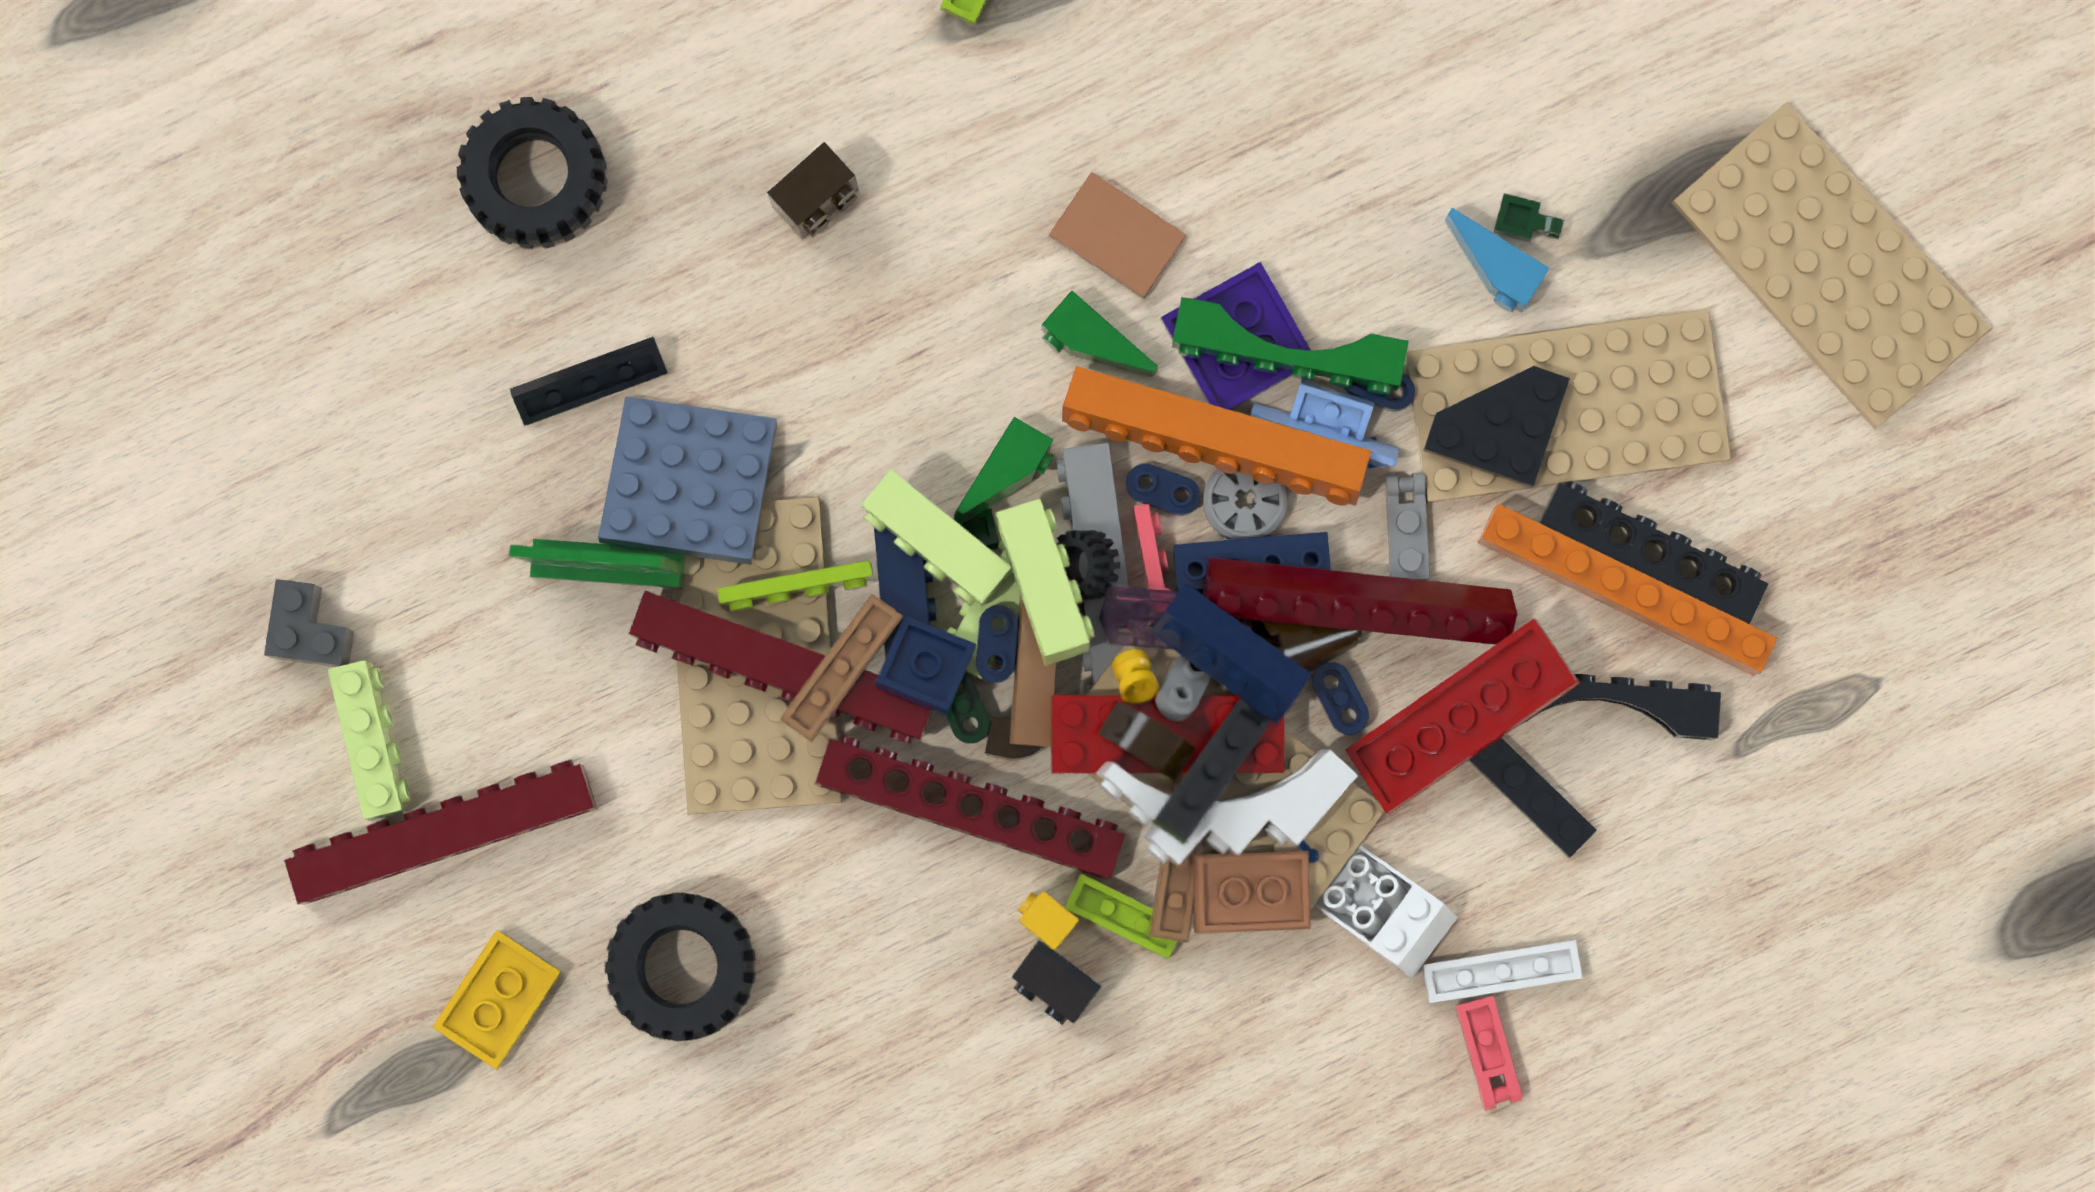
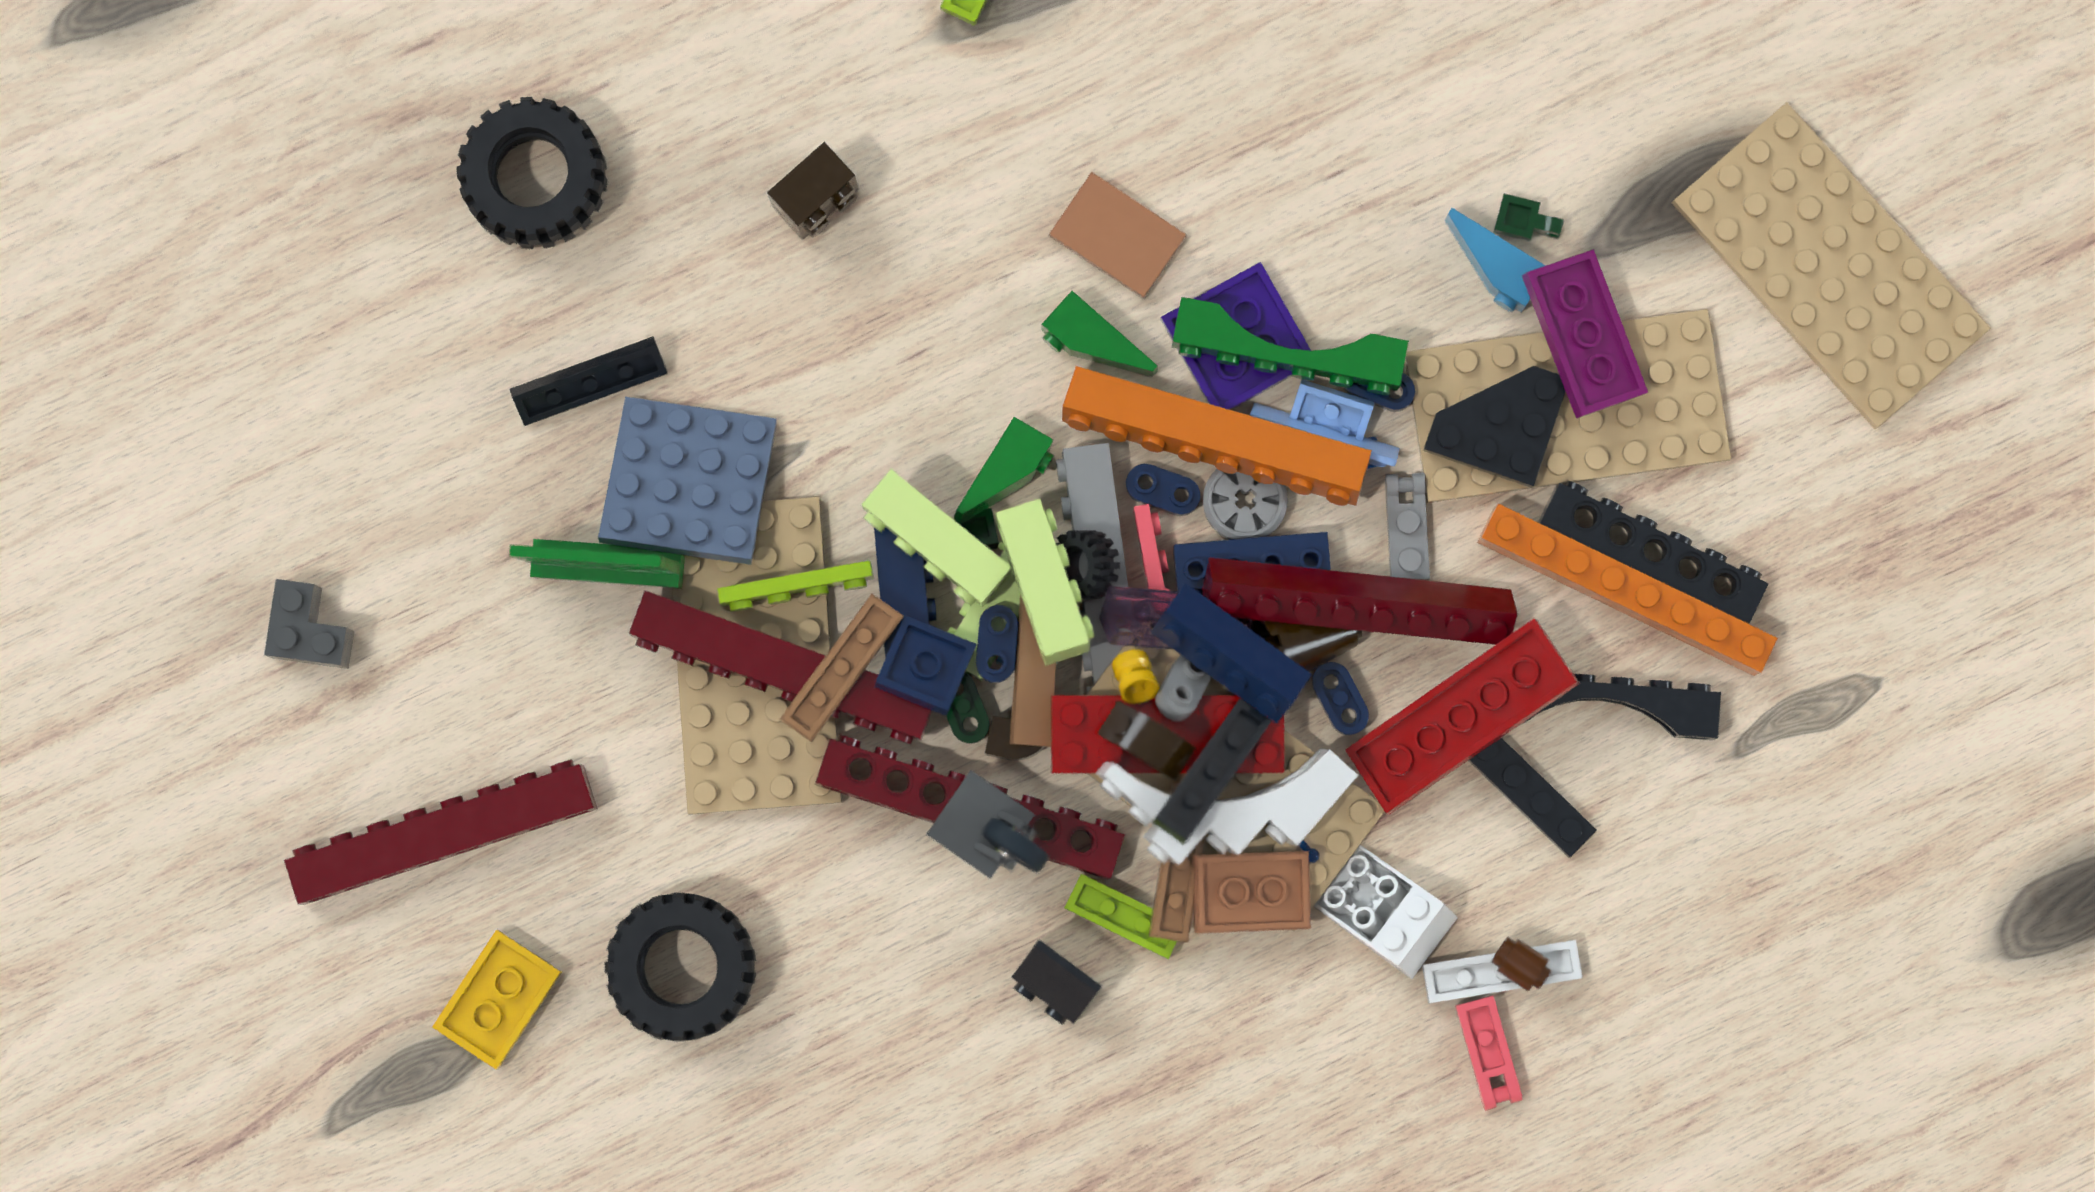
yellowish green brick [328,660,411,821] -> none
yellow brick [1017,891,1079,951] -> none
none -> dark grey plate [926,770,1049,879]
none -> reddish brown brick [1491,936,1551,991]
none -> magenta plate [1521,249,1648,419]

